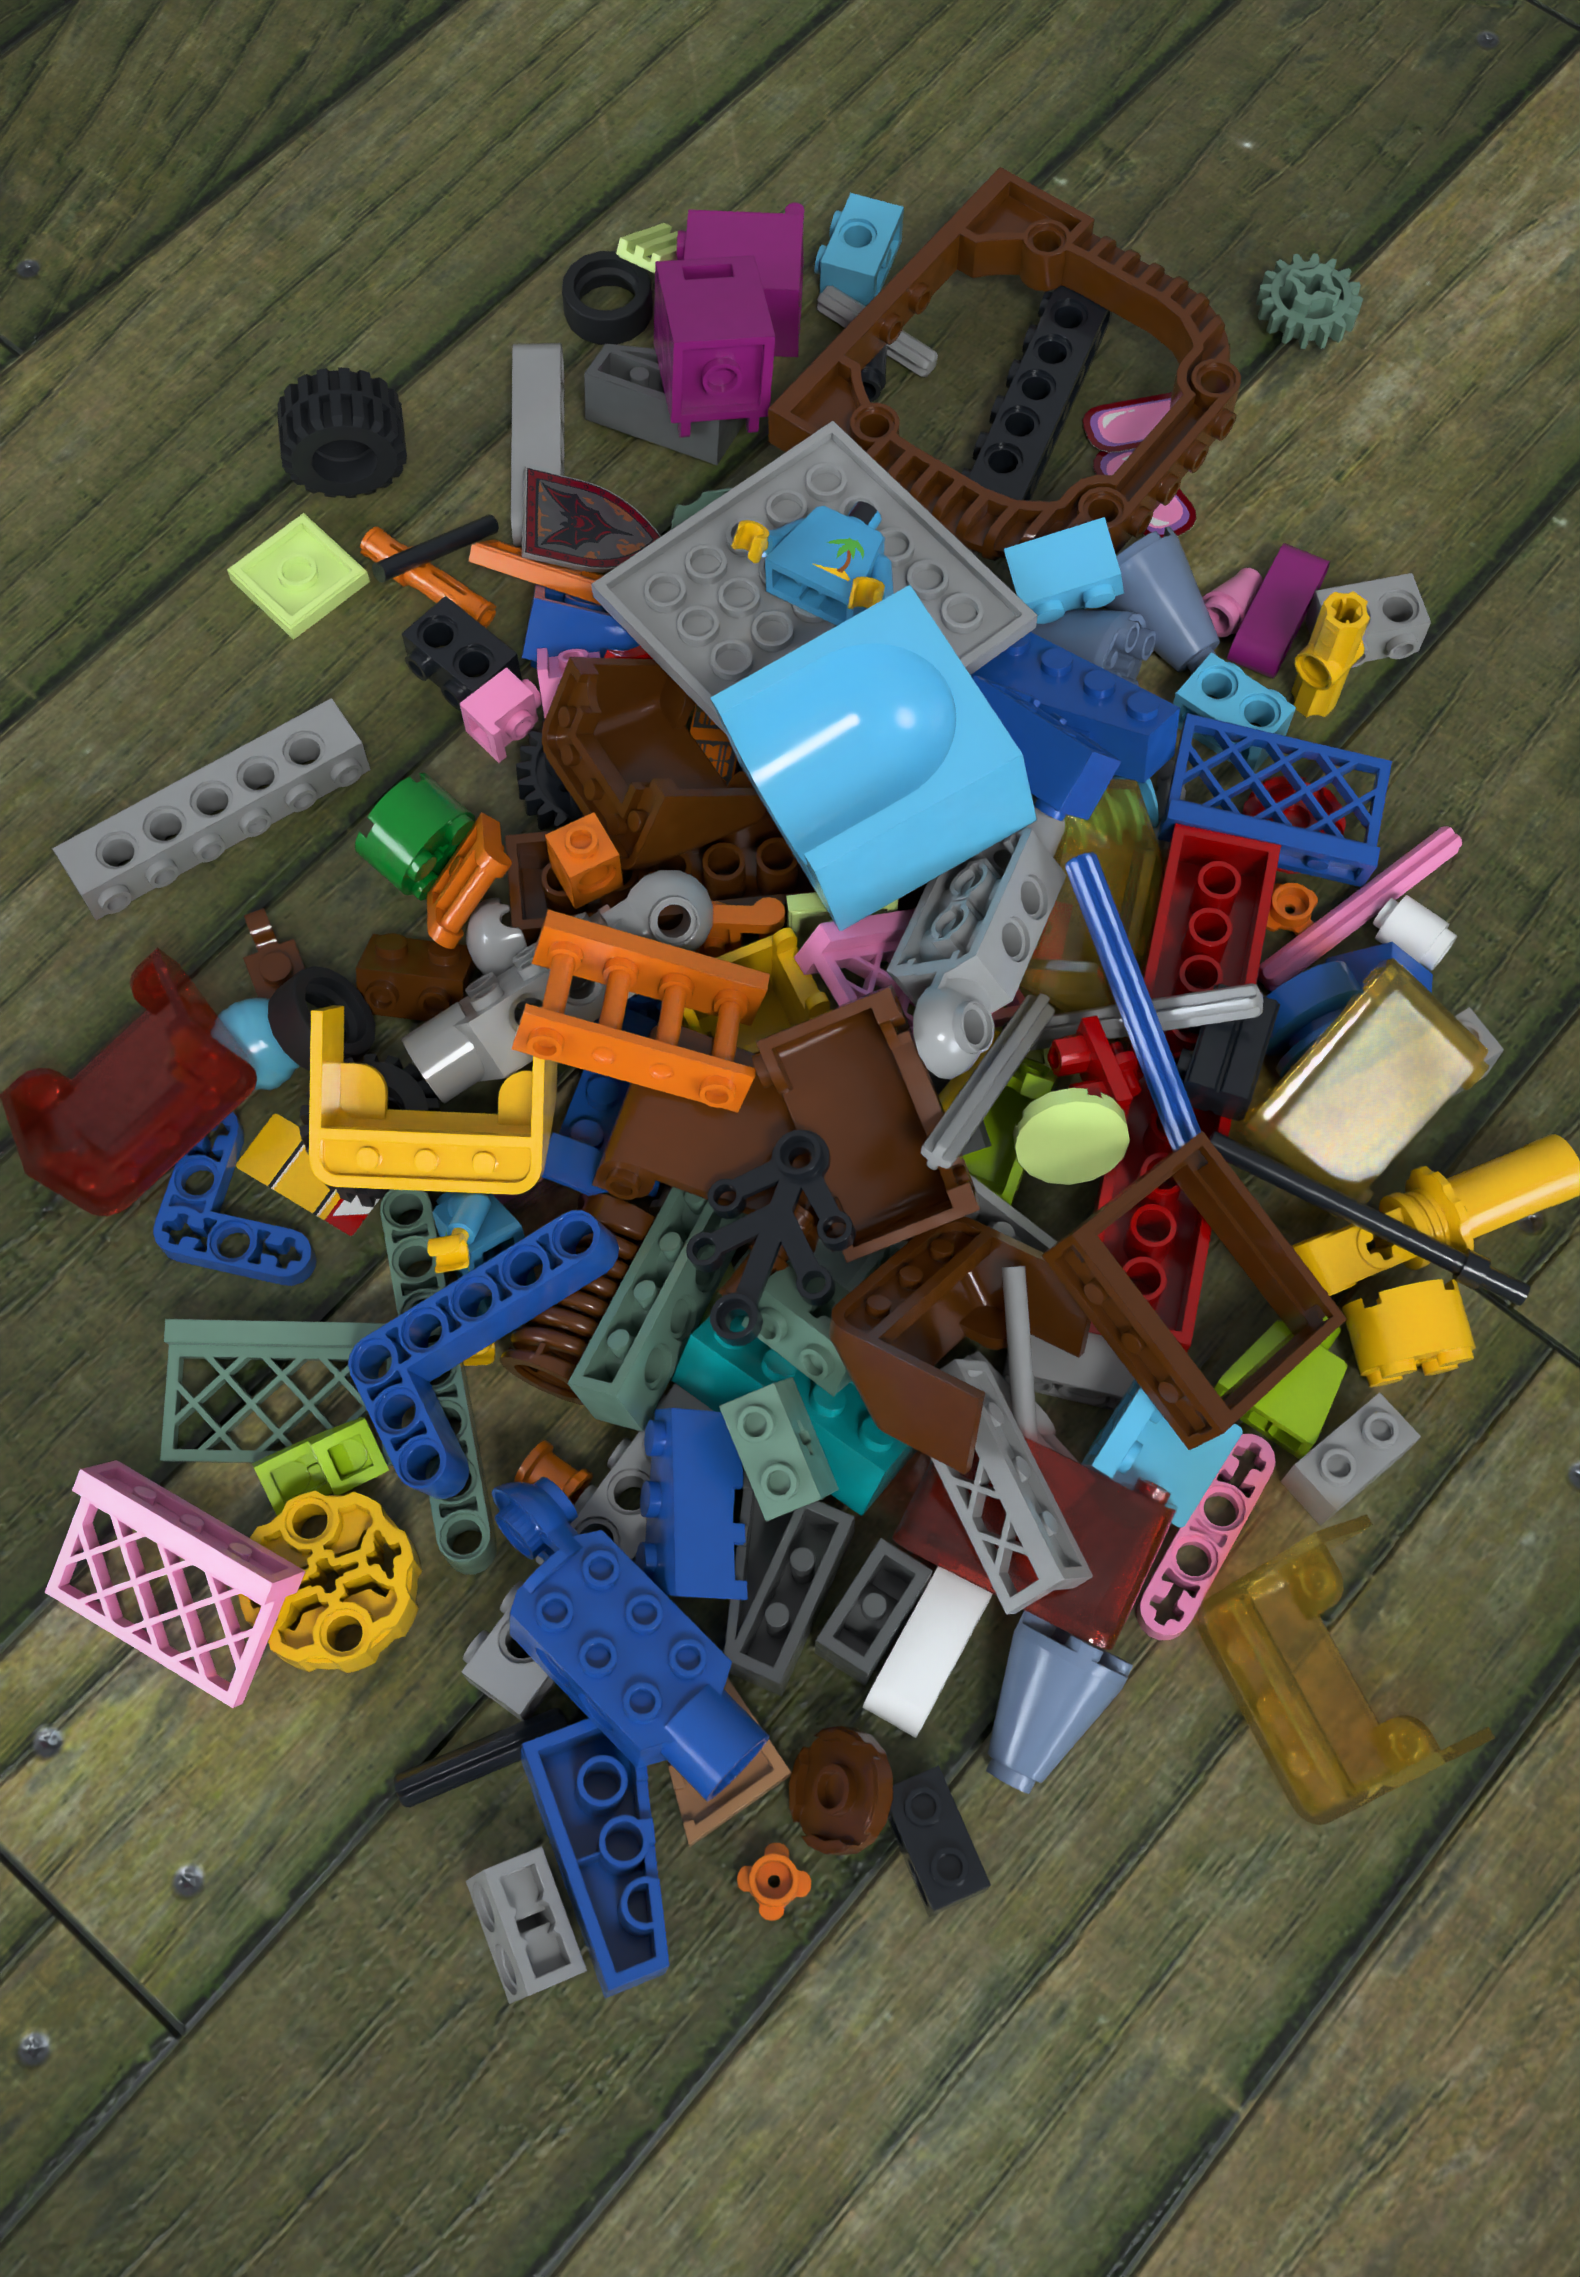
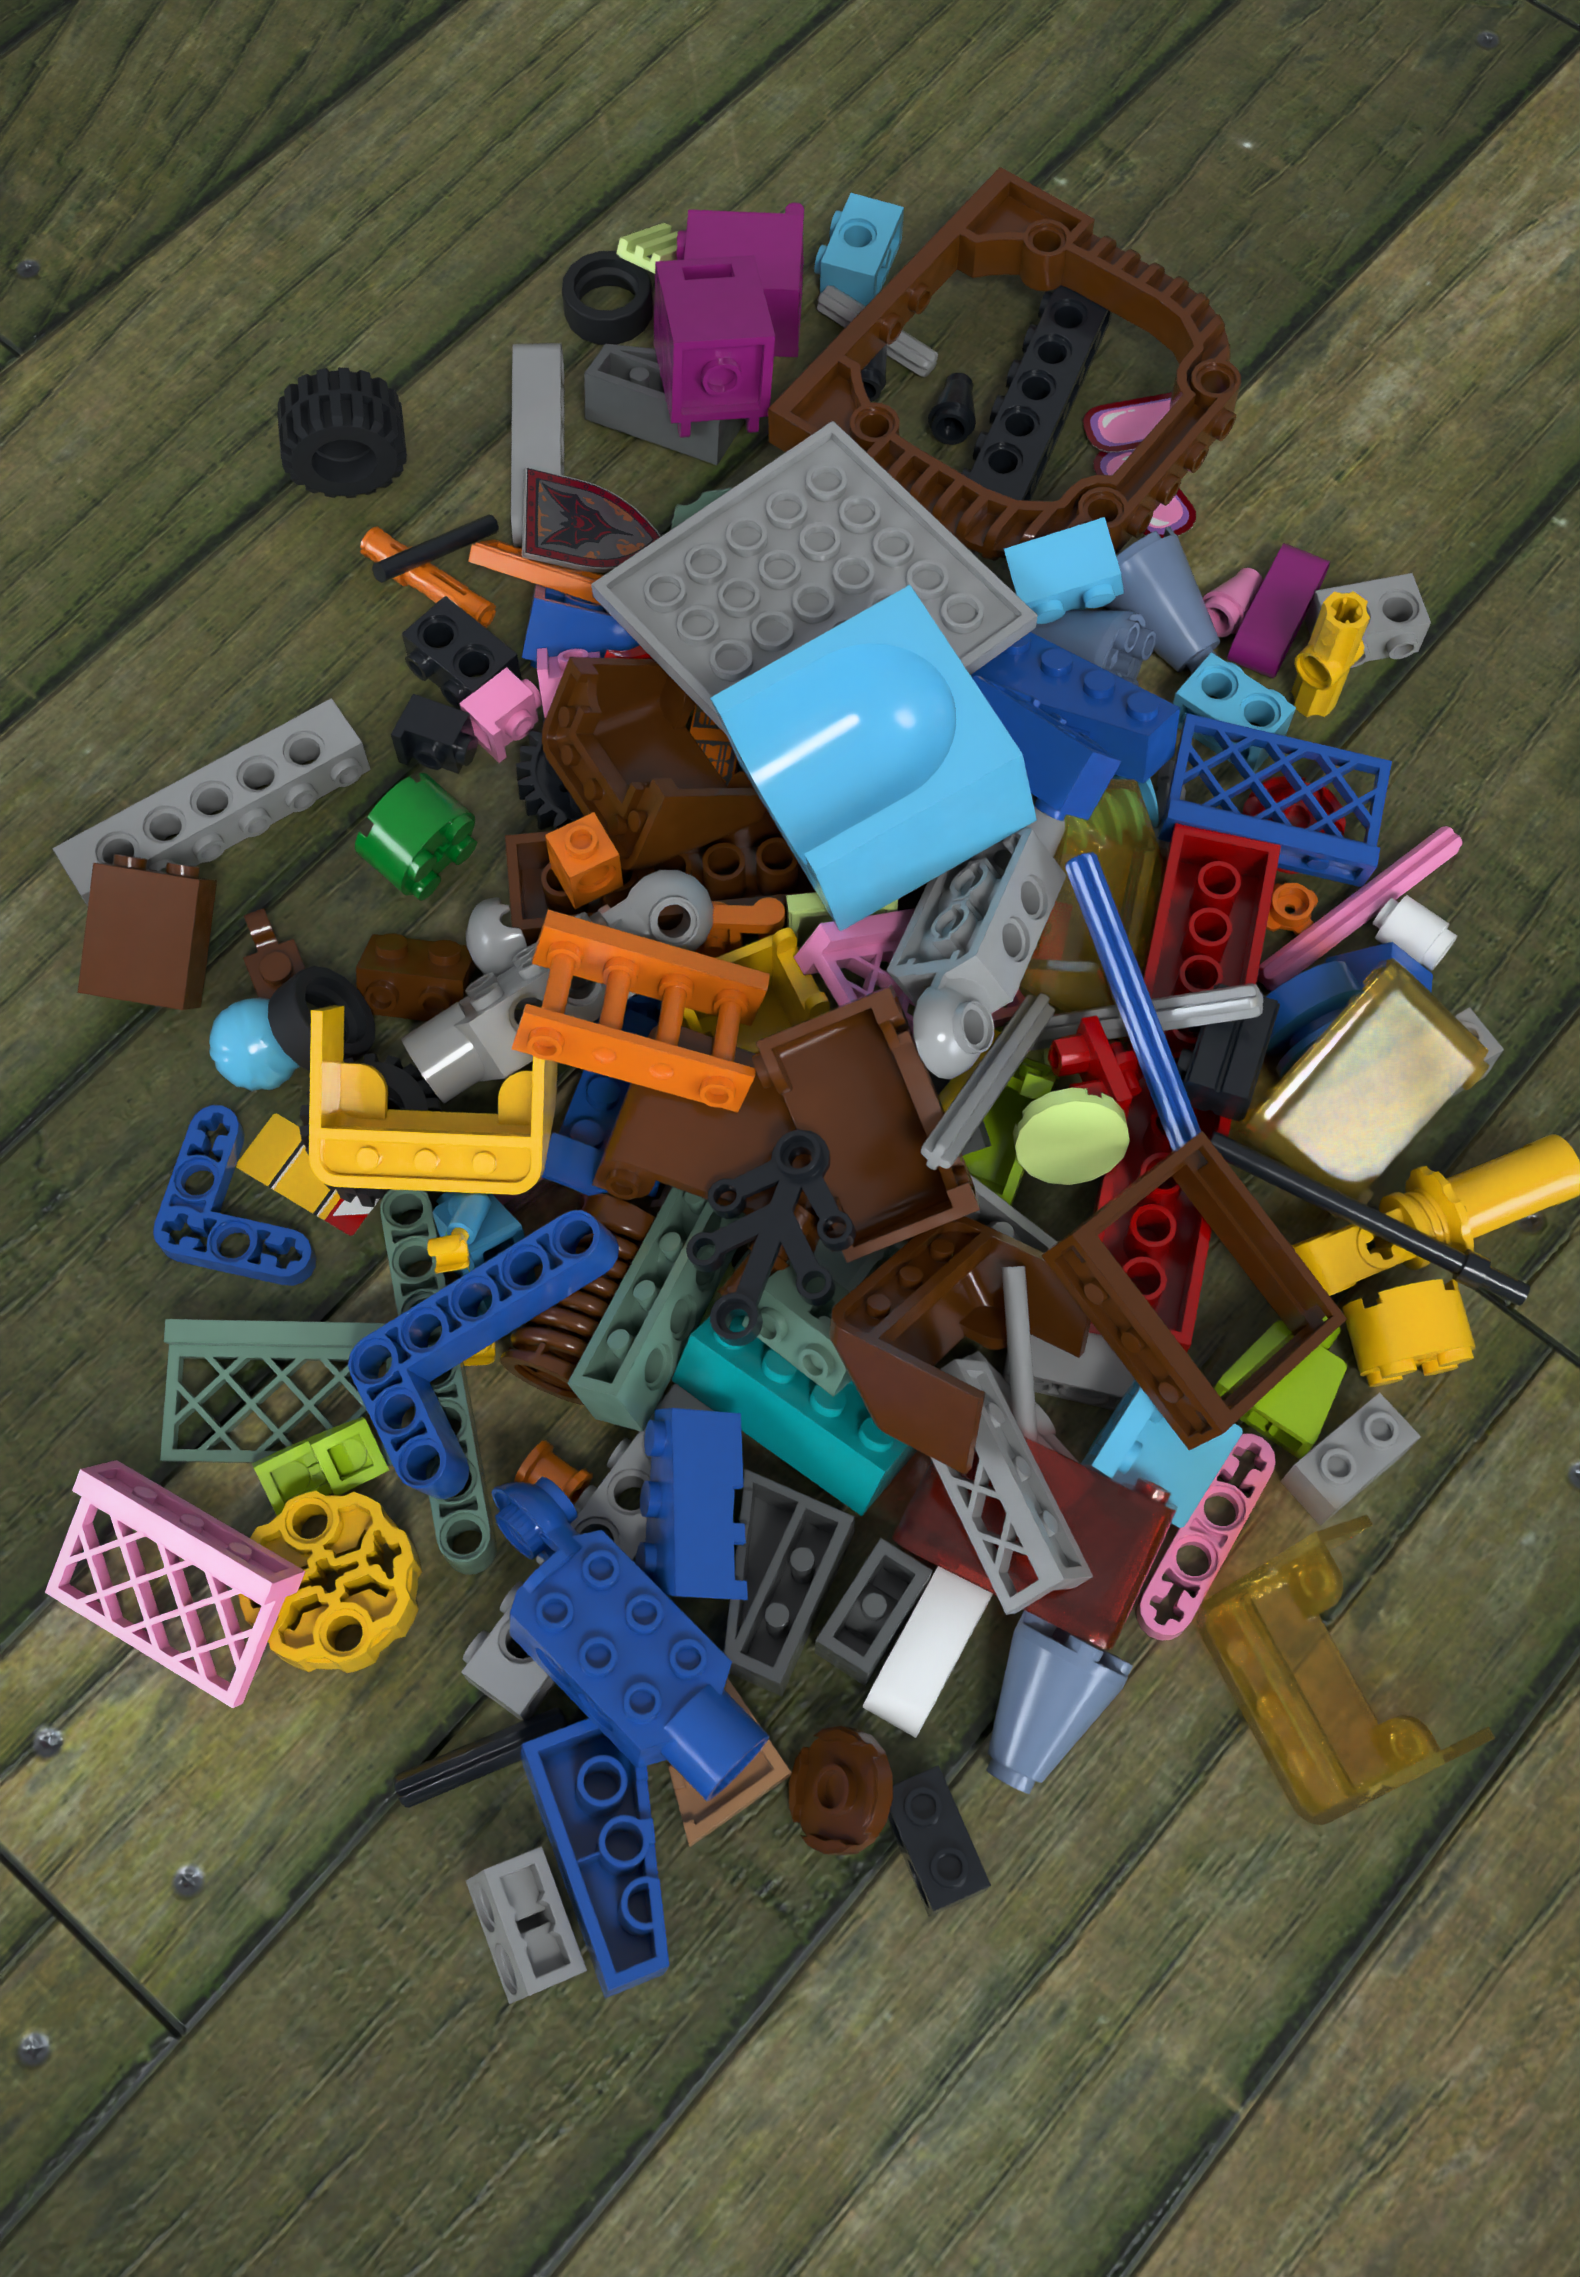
clear red windscreen [0,947,257,1216] -> none
yellowish green tile [227,513,370,640] -> none
orange plate [427,812,512,949] -> none
sand green brick [719,1377,839,1522] -> none
dark azure torso [731,501,894,626] -> none
orange plate [737,1843,811,1921] -> none
sand green gear [1256,253,1363,349] -> none
none -> reddish brown brick [77,854,217,1010]
none -> black brick [391,694,478,774]
none -> black cone [928,373,976,445]

